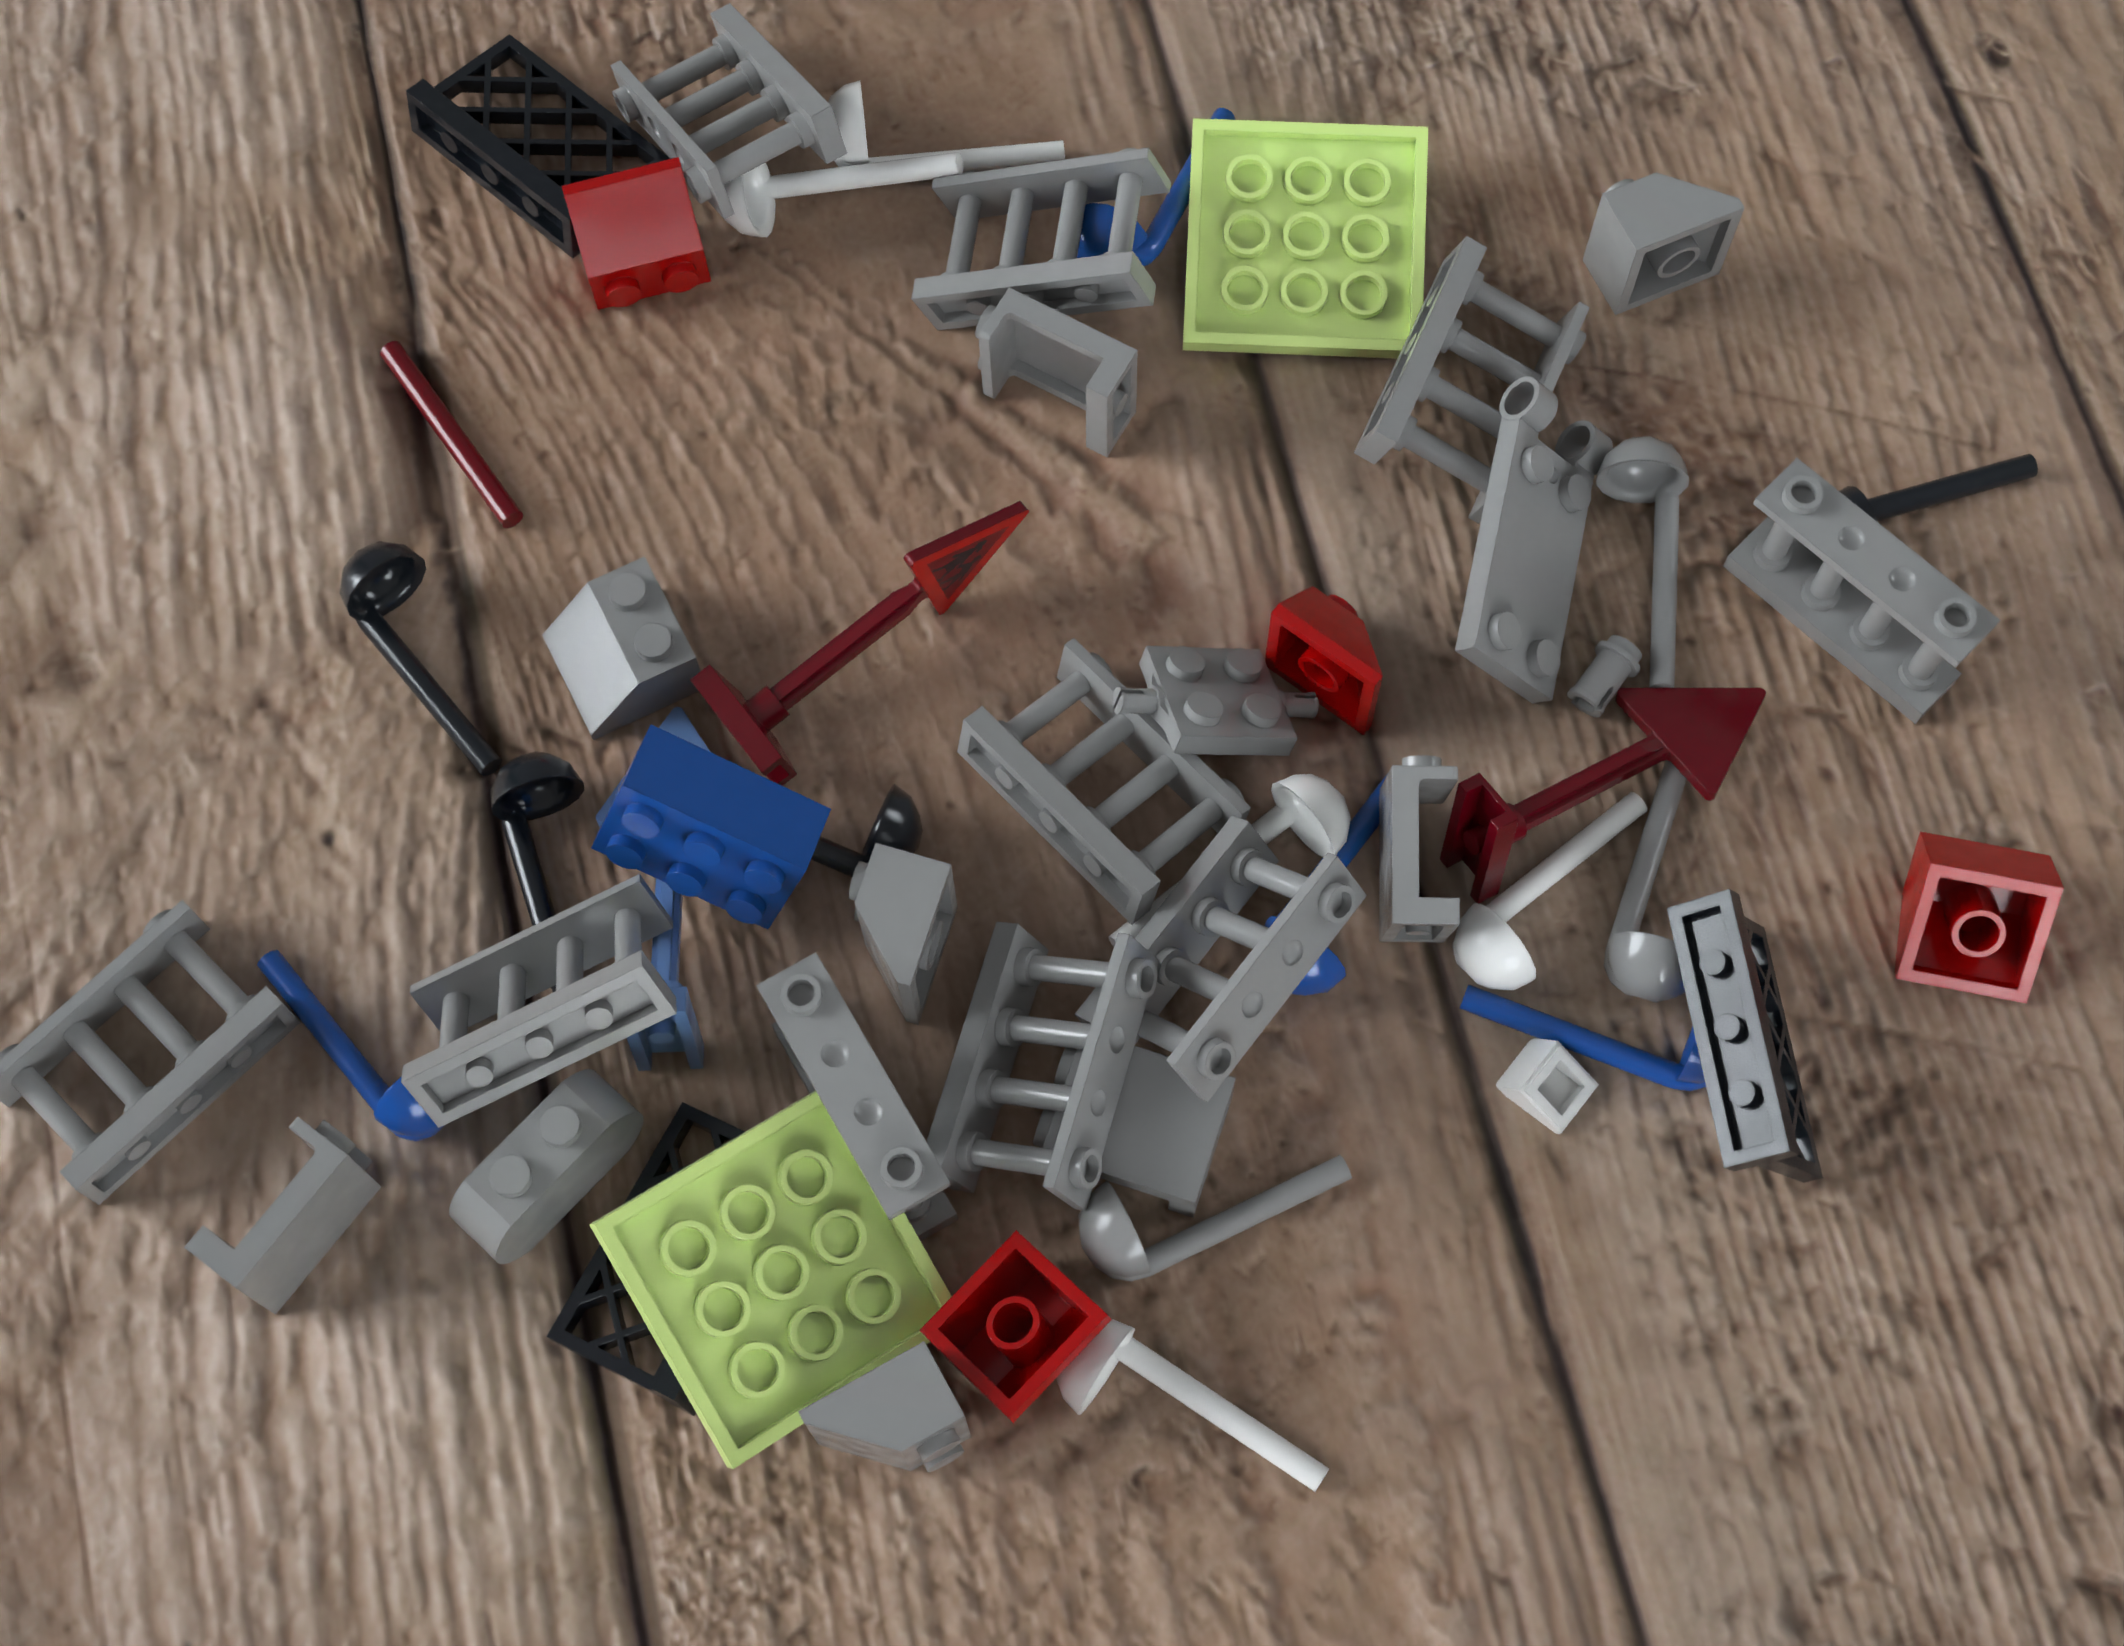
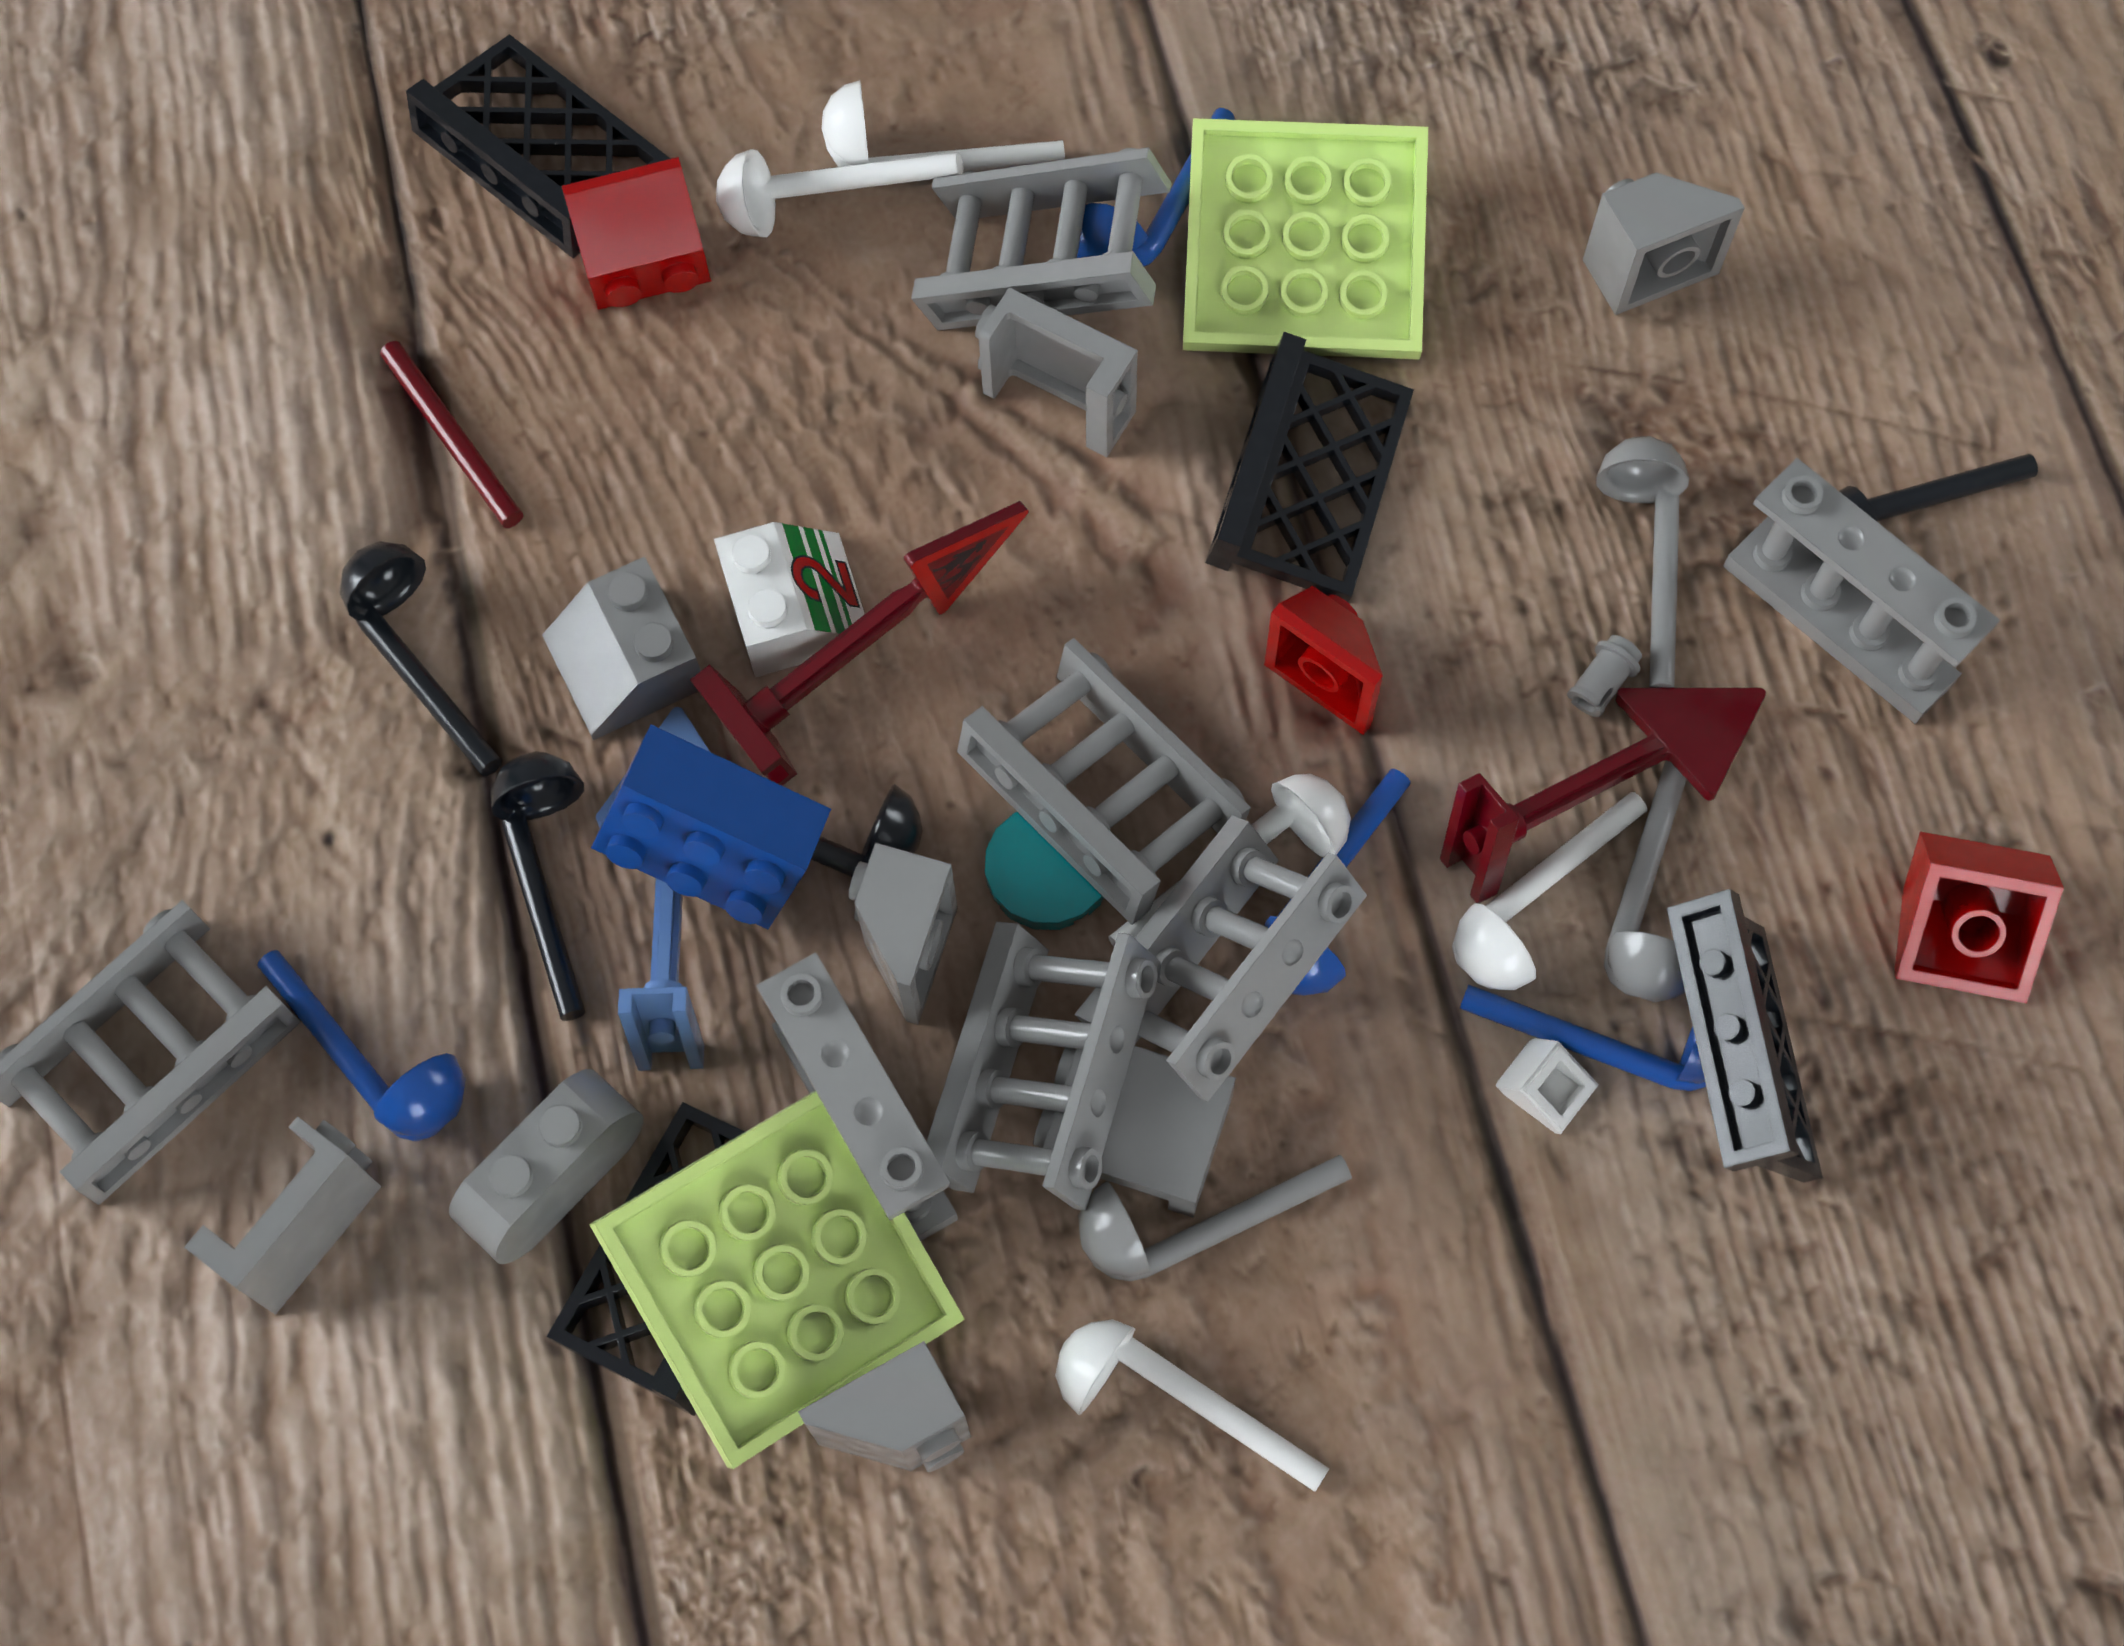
light grey fence [401,874,677,1128] -> none
light grey fence [610,3,847,219] -> none
red slope [919,1230,1112,1423] -> none
light grey plate [1112,646,1319,756] -> none
light grey fence [1354,236,1590,524] -> none
light grey panel [1379,755,1460,943] -> none
light grey hinge [1455,376,1613,704] -> none
none -> white slope [714,522,865,678]
none -> teal tile [985,812,1104,930]
none -> black fence [1205,332,1414,602]

